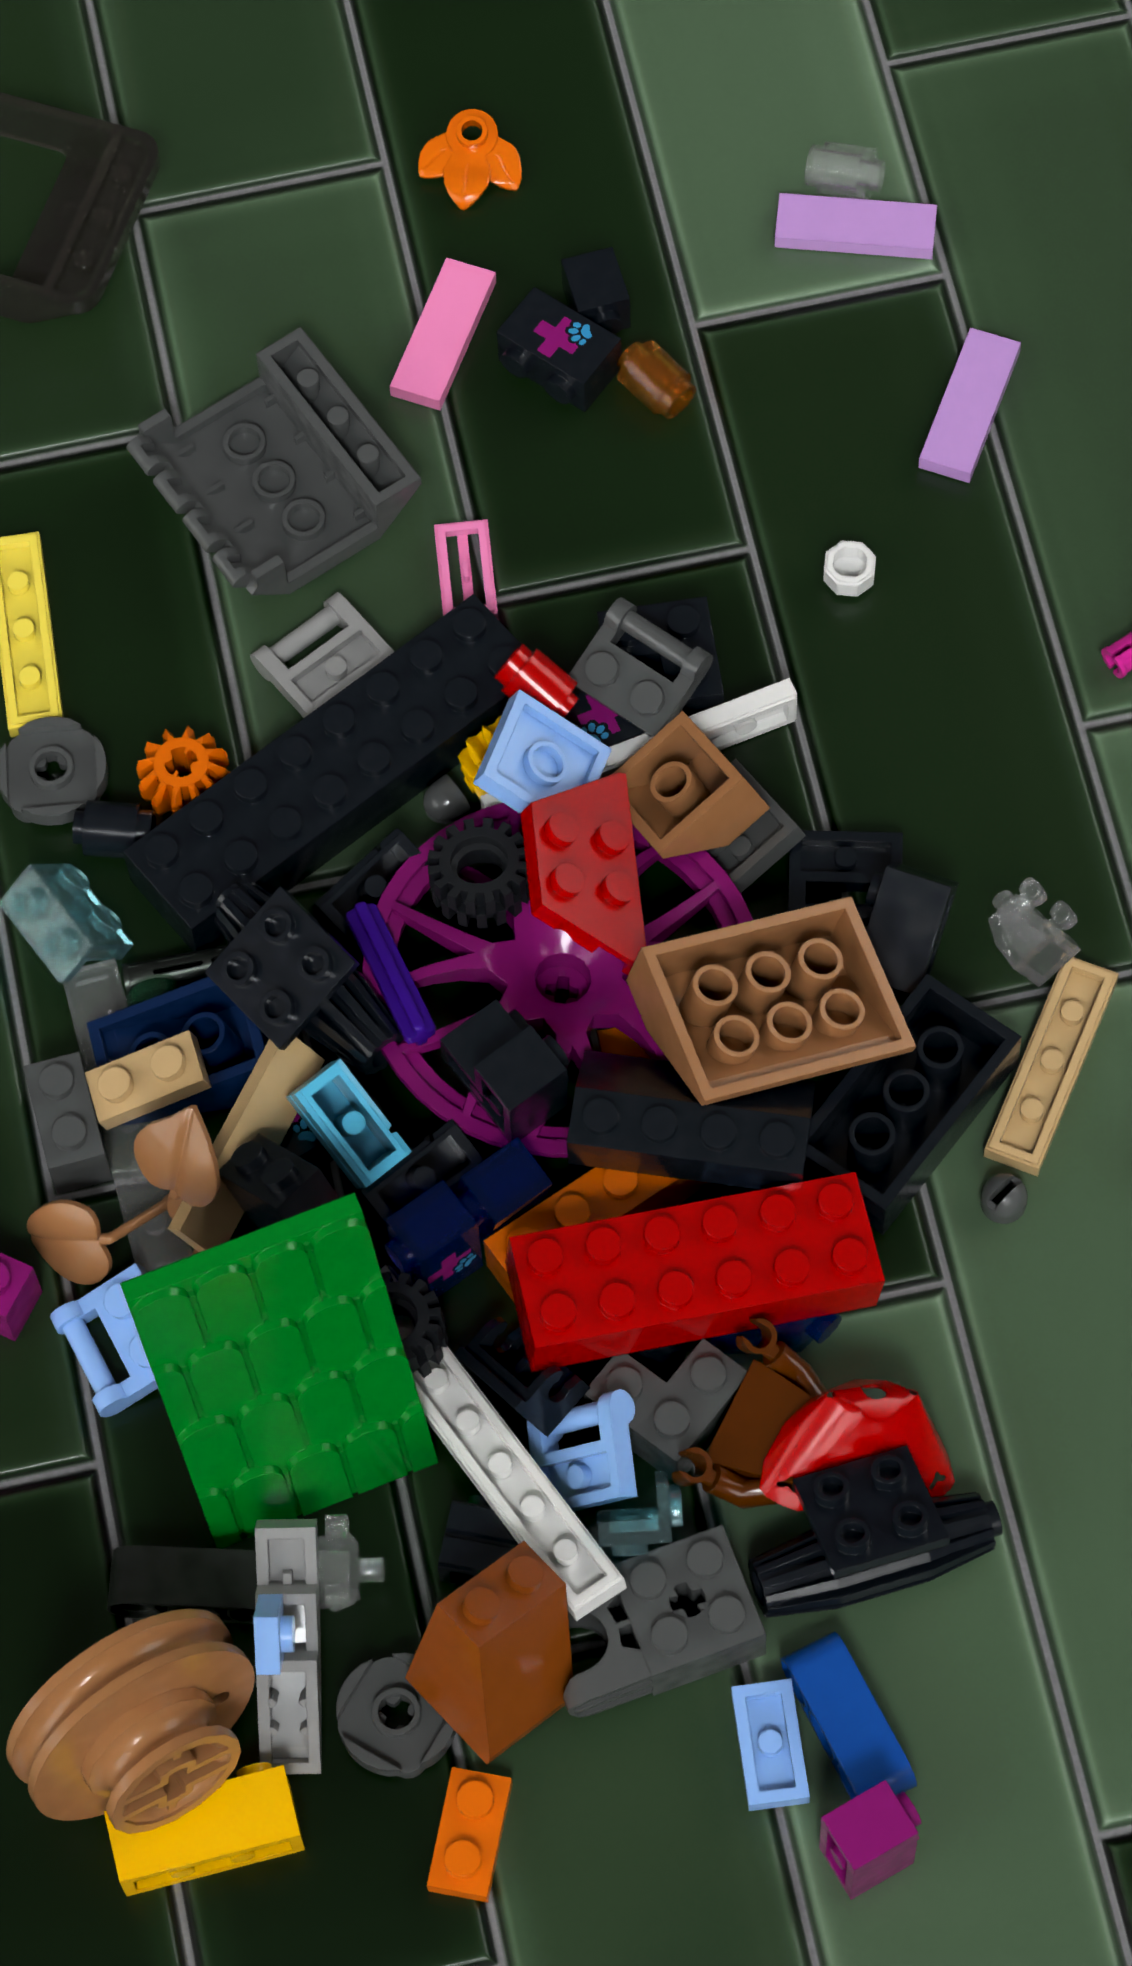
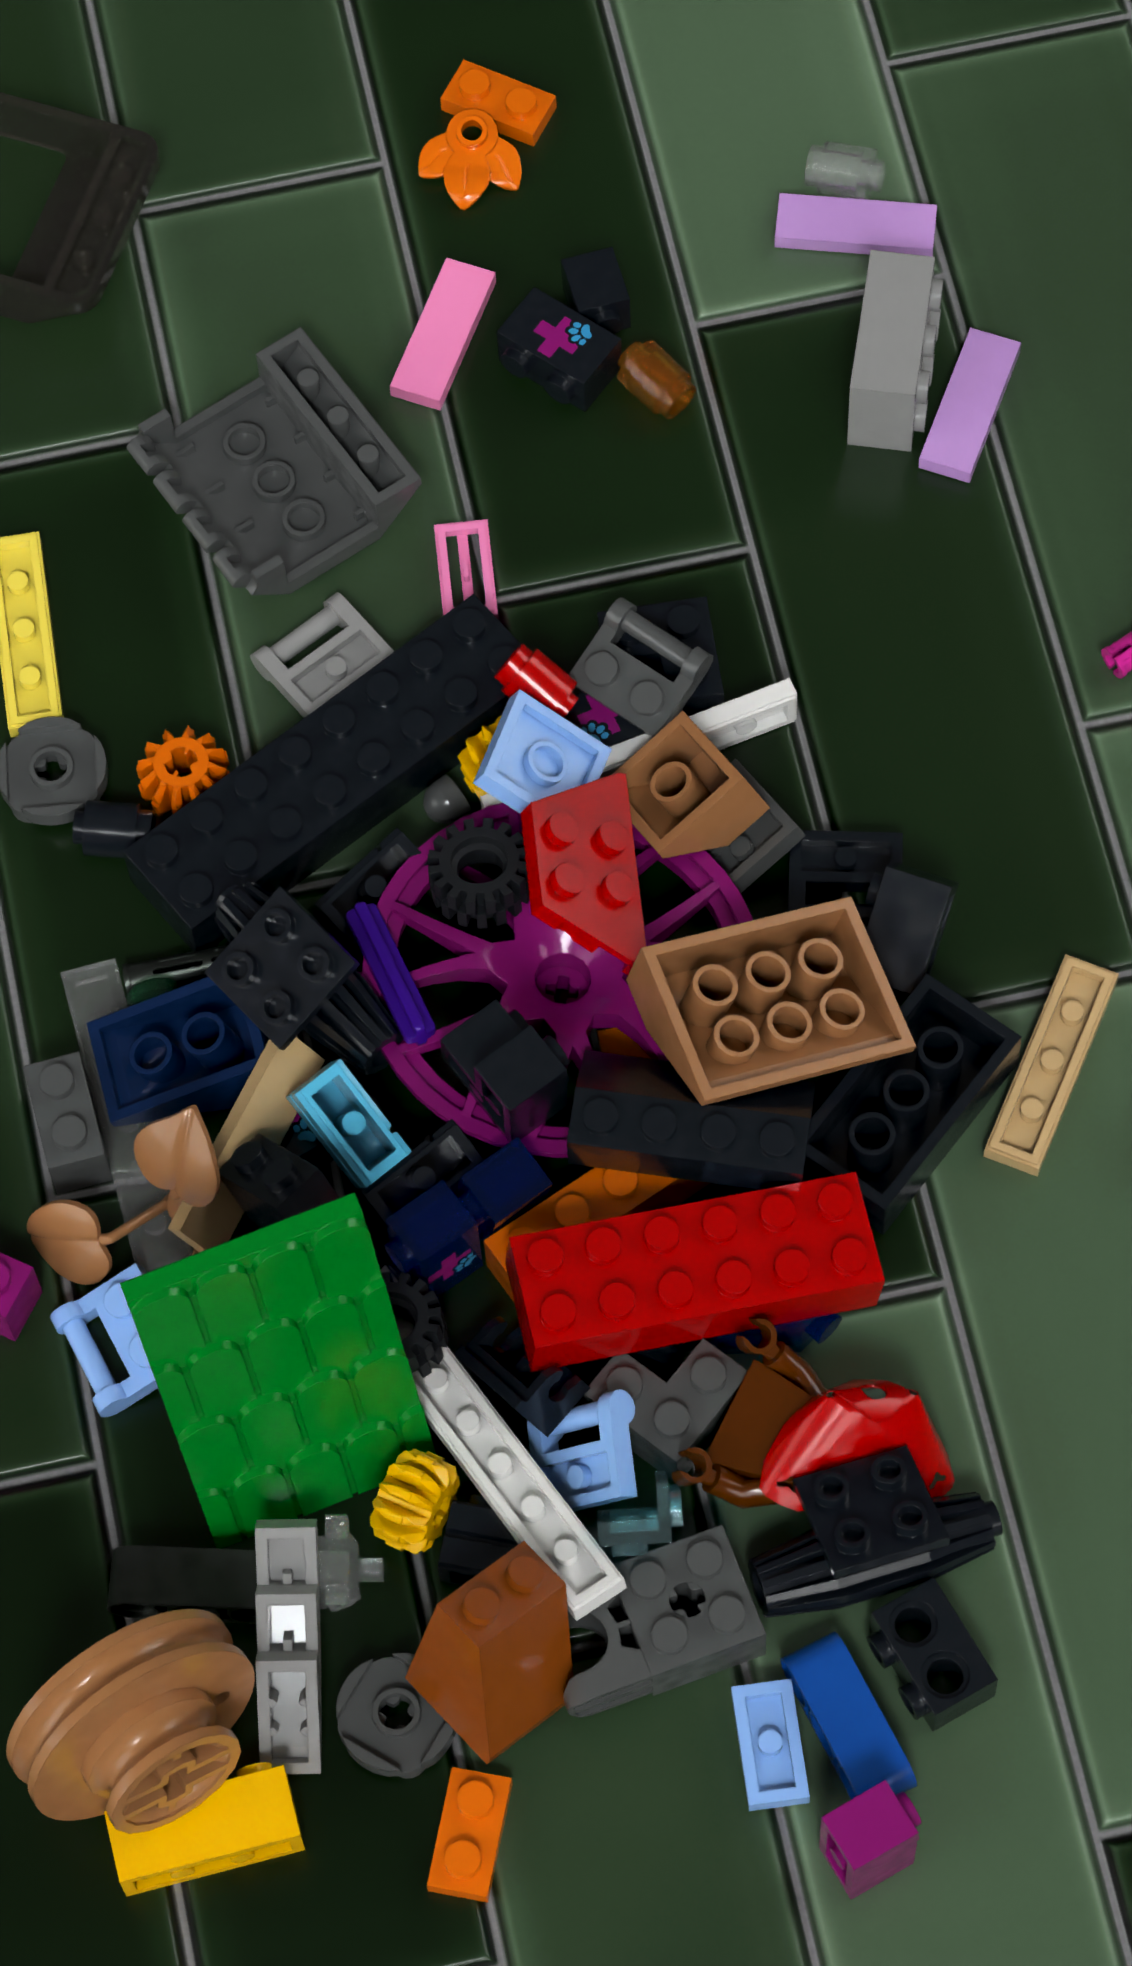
clear light blue bracket [0,864,134,982] -> none
tan plate [85,1030,212,1130] -> none
light blue plate [253,1594,295,1675] -> none
white tile [823,540,876,597] -> none
dark grey hinge [980,1173,1028,1224] -> none
clear piece [988,877,1081,987] -> none
none -> yellow gear [370,1448,460,1554]
none -> orange plate [440,59,557,147]
none -> light grey brick [847,250,944,452]
none -> black brick [866,1577,998,1731]

